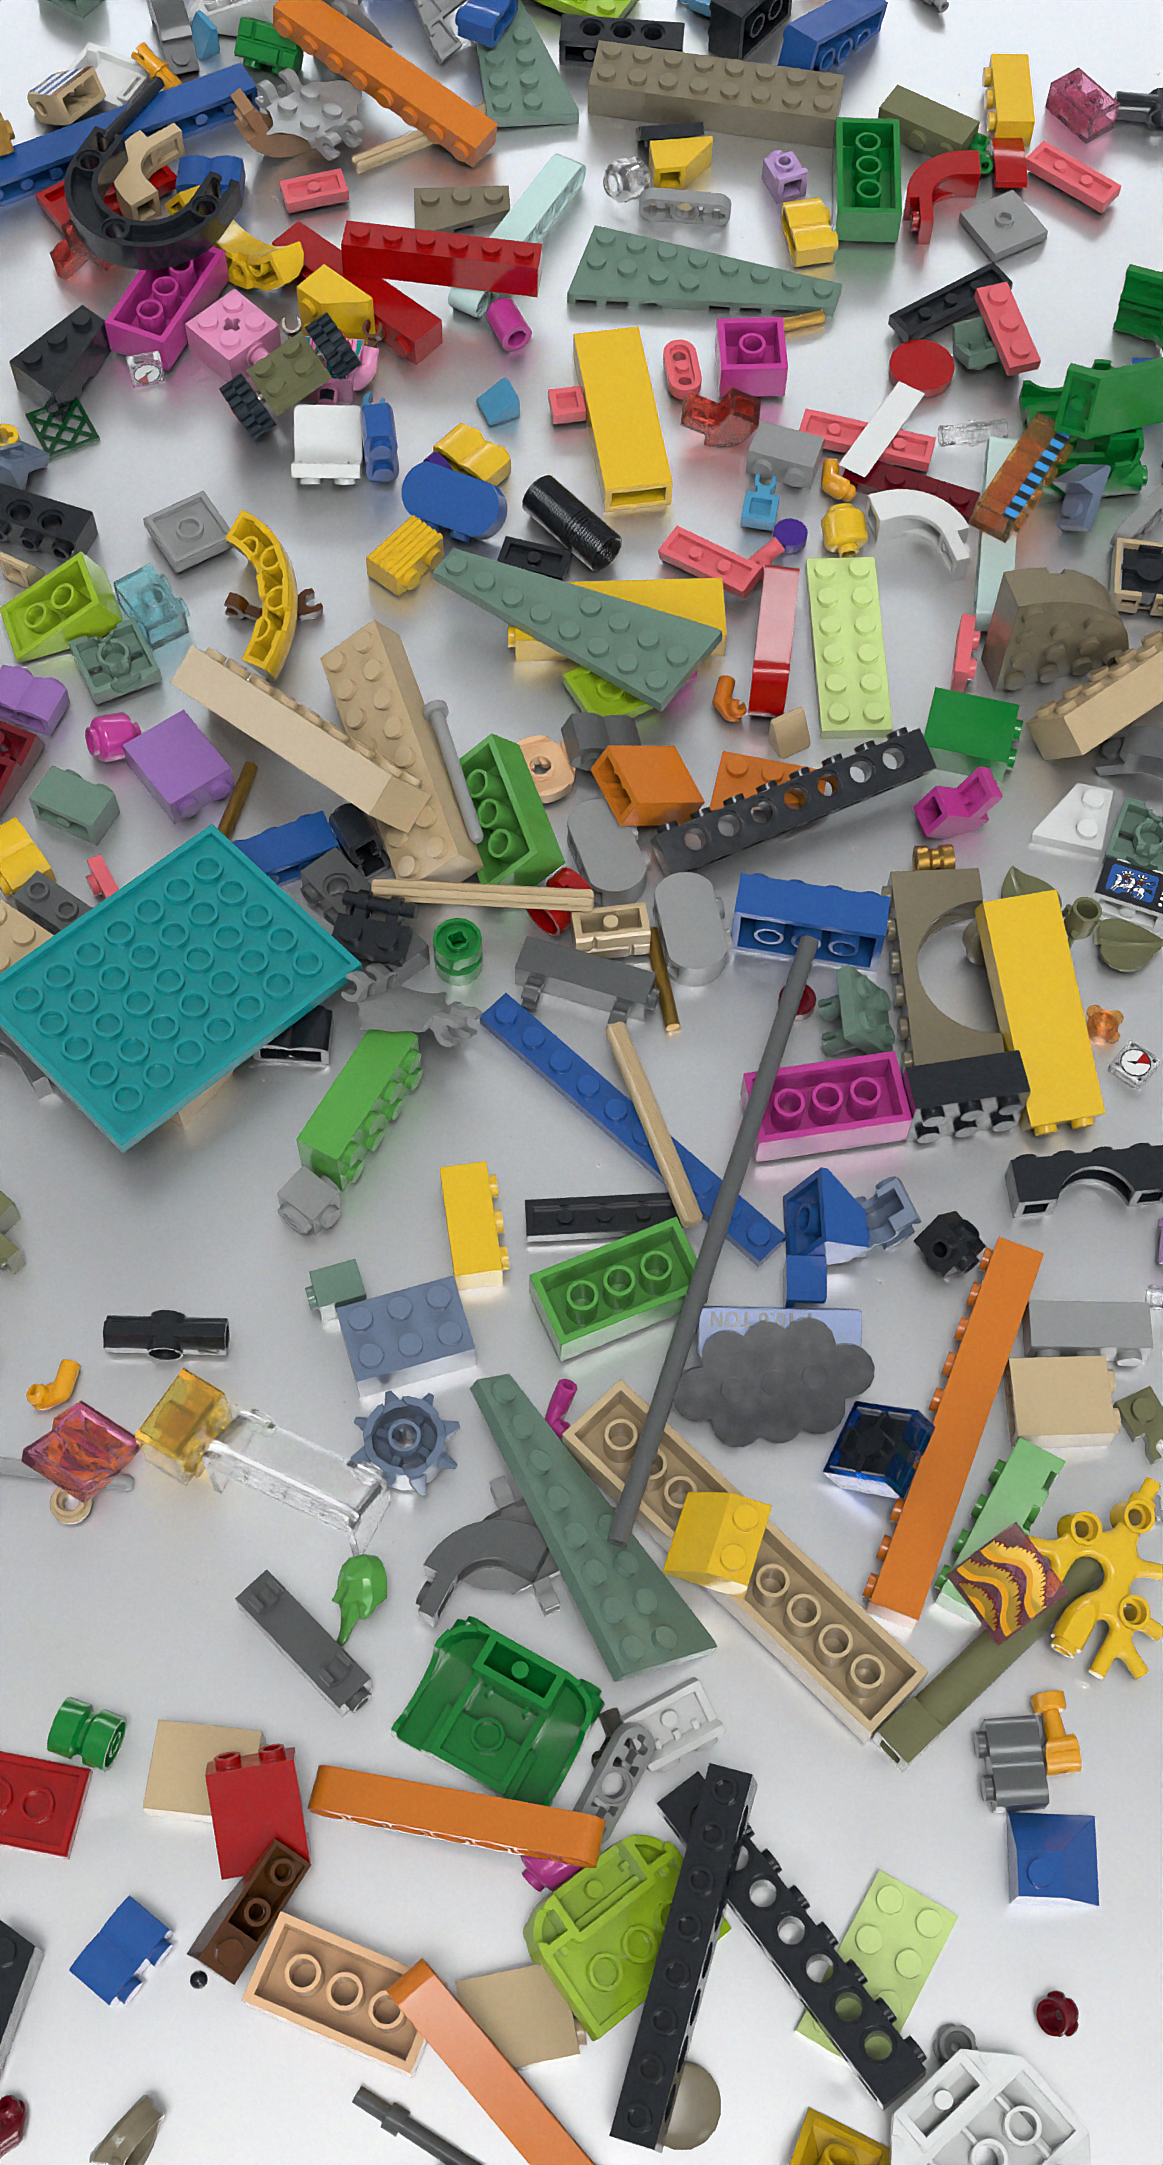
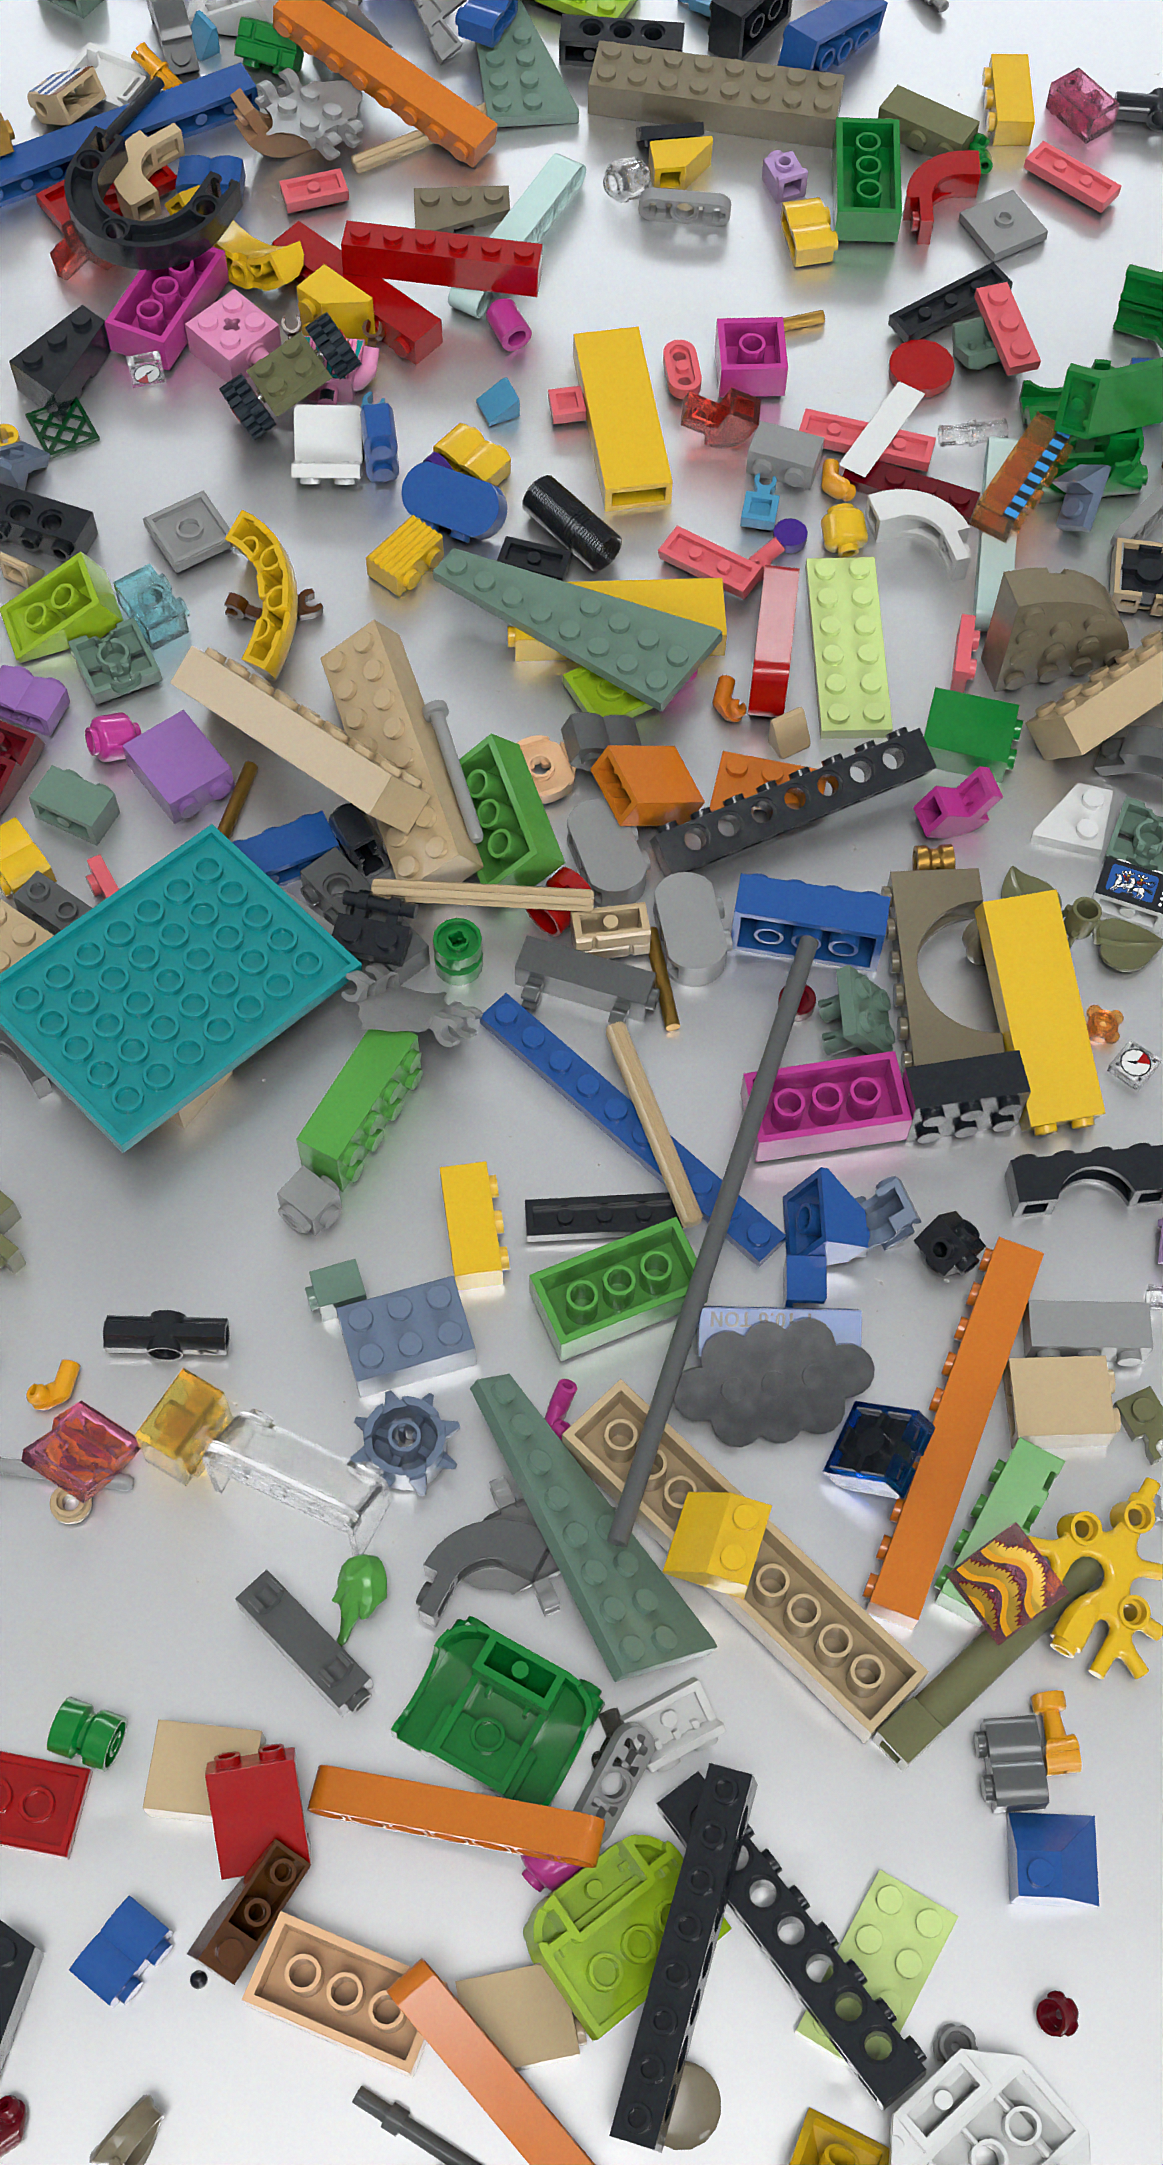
black brick [253,1005,334,1065] -> none
sand green wing [567,225,842,317] -> none
red slope [989,137,1027,188] -> none

